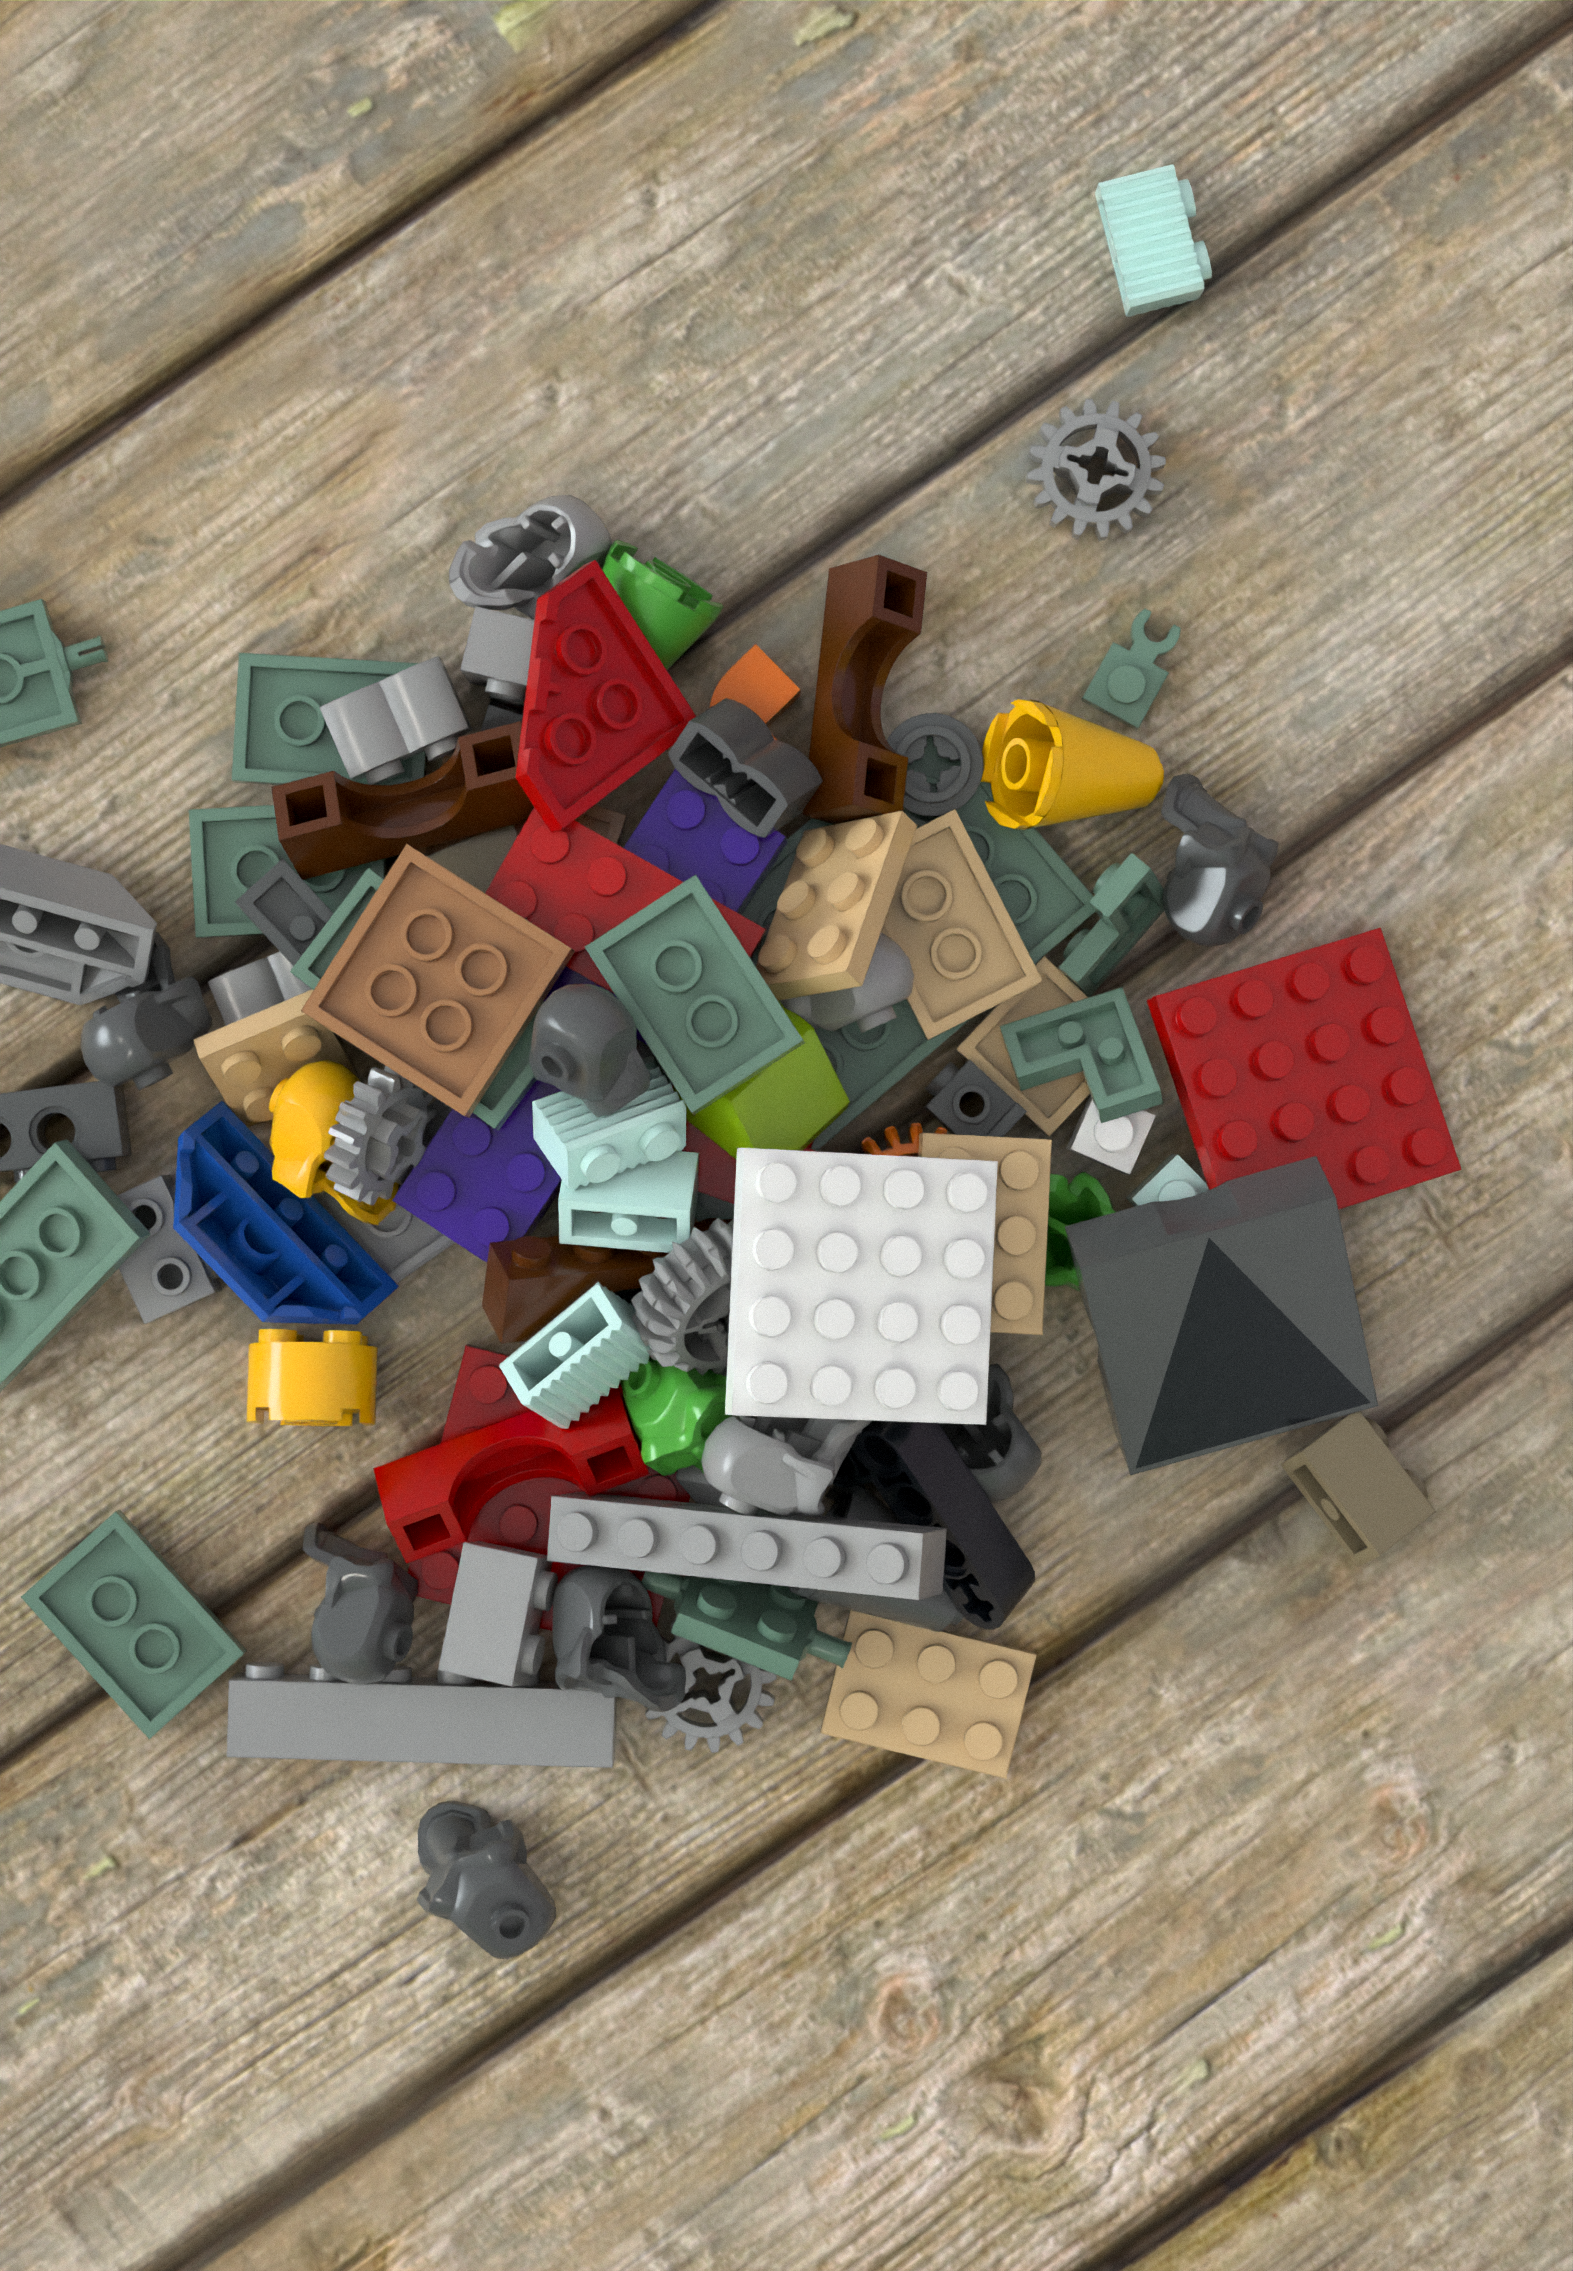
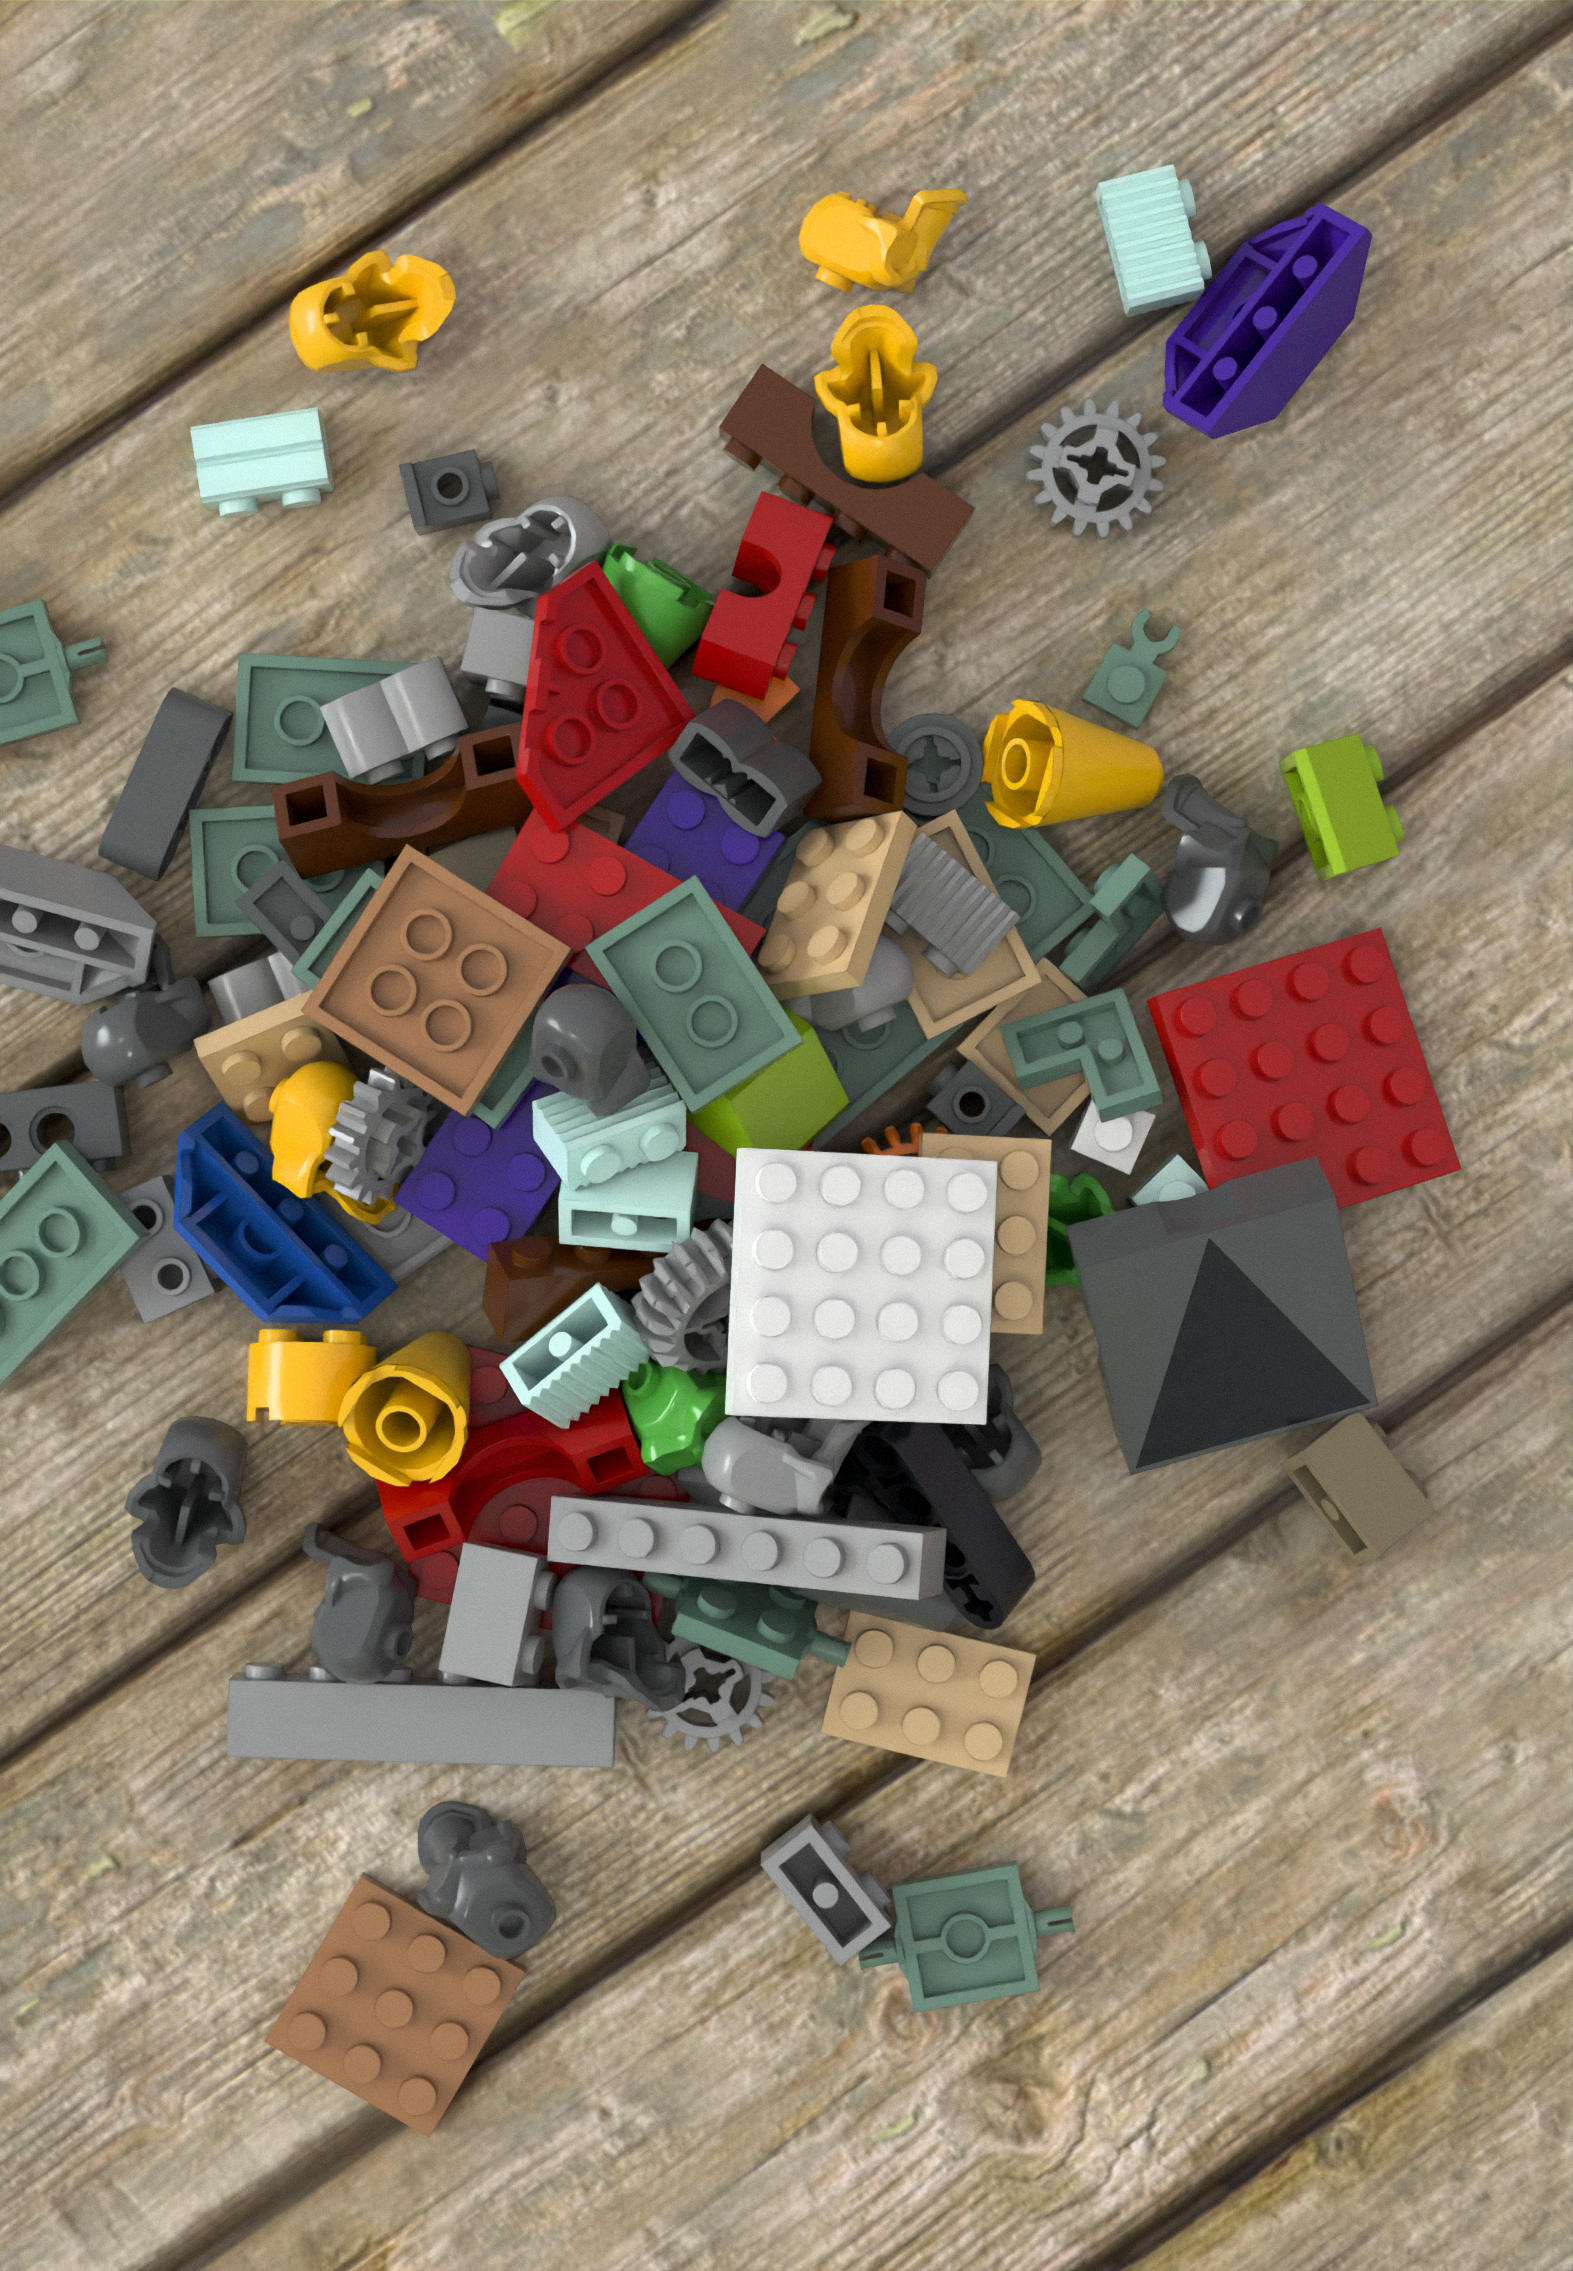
sand green plate [21,1509,247,1739] -> none
none -> dark grey beam [98,687,233,882]
none -> dark grey head [124,1416,248,1589]
none -> light aqua brick [190,407,335,518]
none -> medium nougat plate [264,1872,527,2138]
none -> yellow head [288,250,456,373]
none -> yellow cone [338,1331,472,1486]
none -> dark grey brick [399,449,500,536]
none -> red arch [691,491,837,701]
none -> reddish brown arch [719,363,975,580]
none -> light grey brick [760,1813,892,1966]
none -> yellow head [798,188,968,294]
none -> yellow head [814,304,938,482]
none -> sand green plate [858,1861,1075,2013]
none -> light grey brick [884,832,1021,979]
none -> dark purple wedge [1162,203,1372,439]
none -> lime slope [1279,733,1404,883]

